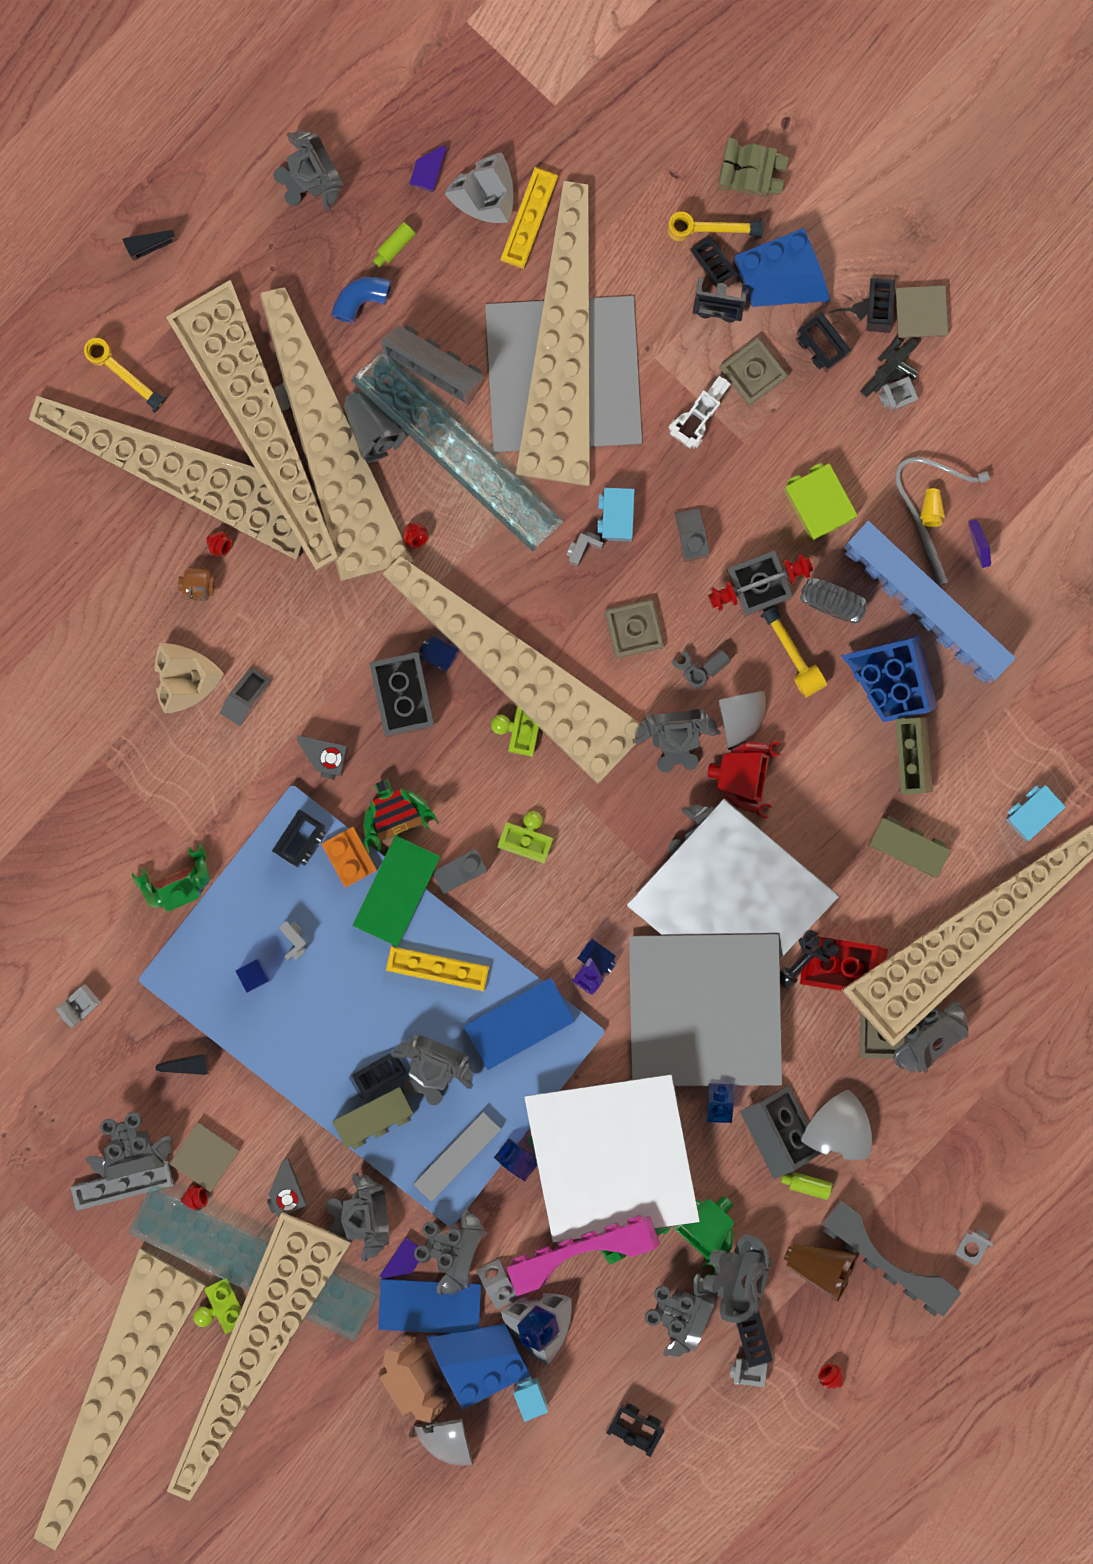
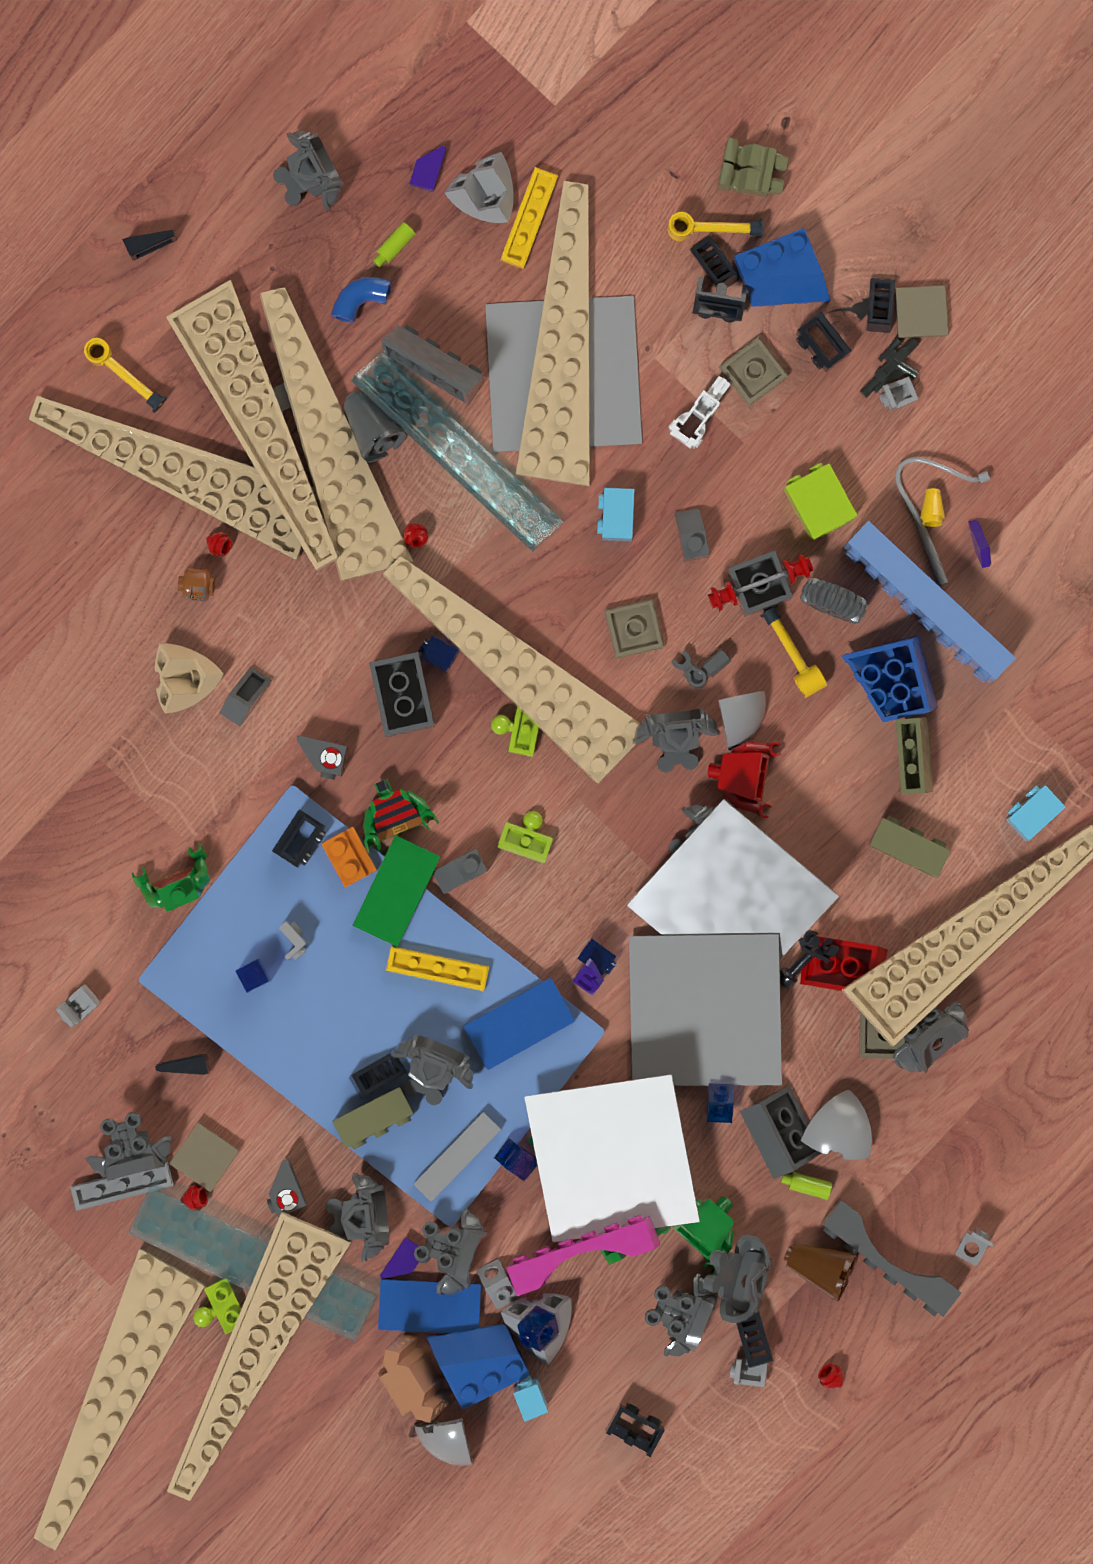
light grey bracket [566,532,604,567] -> none

